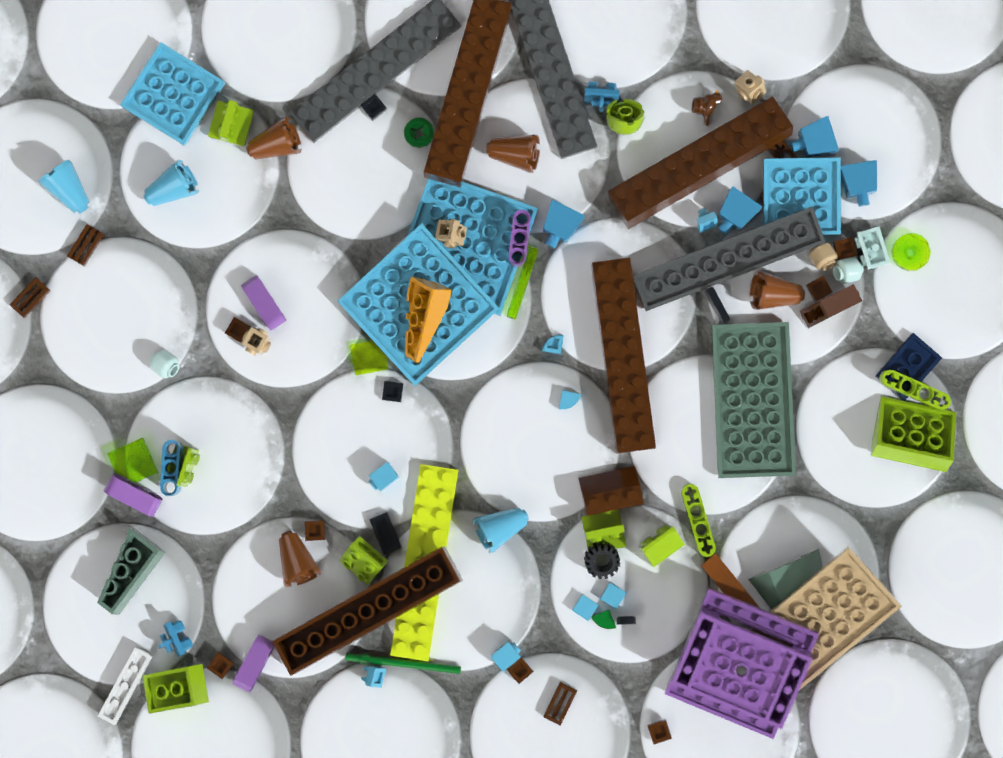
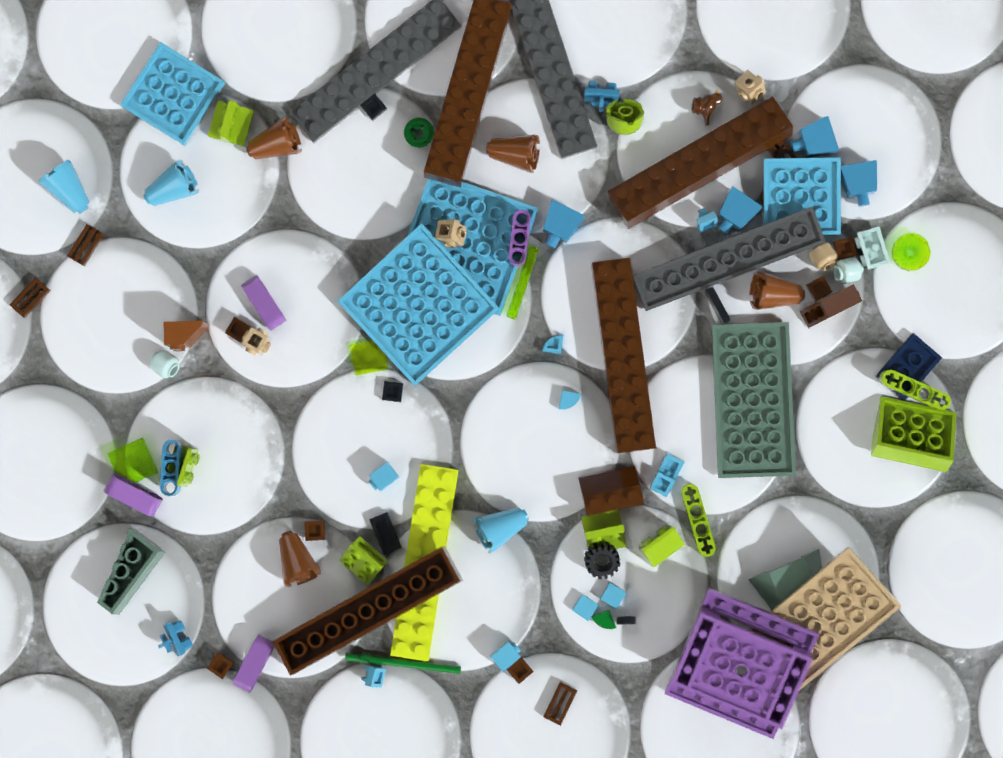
white plate [98,646,153,725] -> none
lime slope [143,664,209,714] -> none
light orange wedge [405,276,452,363] -> none
reddish brown plate [647,719,672,744] -> none
dark orange tile [701,553,761,609] -> none
none -> dark orange slope [163,321,209,352]
none -> medium azure slope [650,452,685,497]

